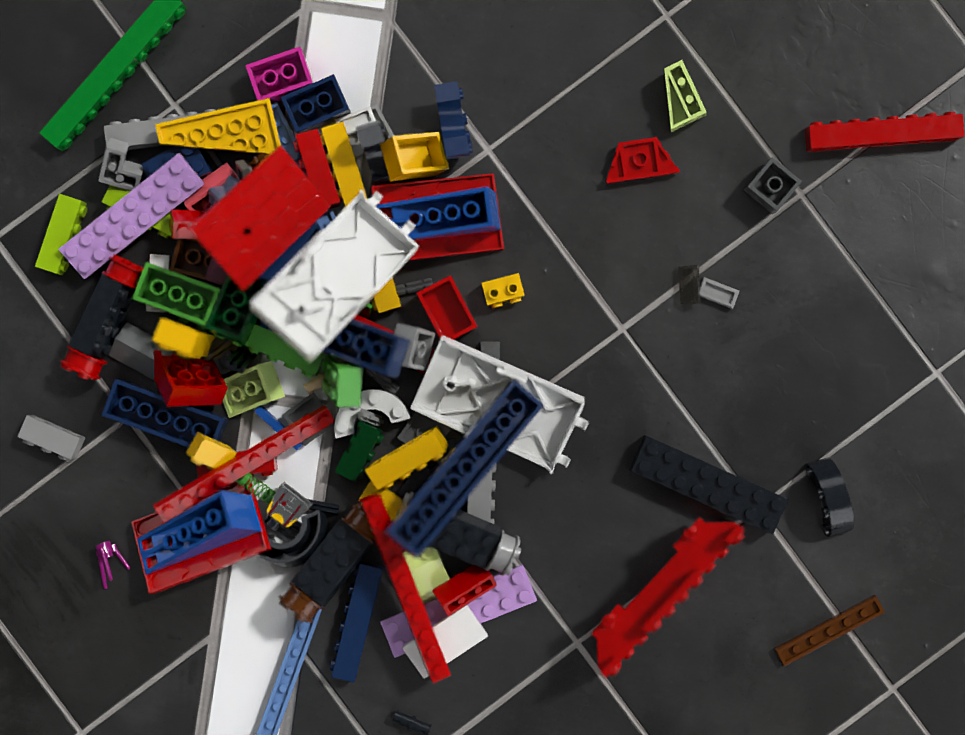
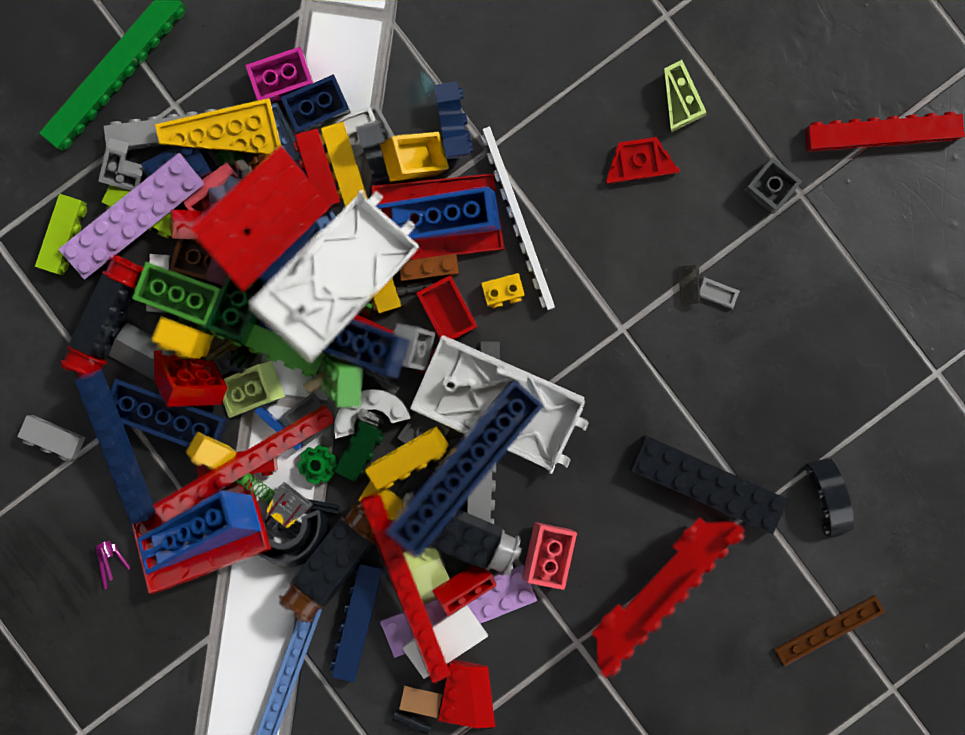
none -> dark blue brick [75,369,156,524]
none -> slope [215,150,244,167]
none -> green plant [298,445,338,484]
none -> dark orange brick [400,254,459,283]
none -> medium nougat brick [400,686,442,718]
none -> clear light blue slope [420,71,436,98]
none -> red wedge [439,659,495,728]
none -> white plate [480,126,555,311]
none -> coral brick [522,522,577,590]

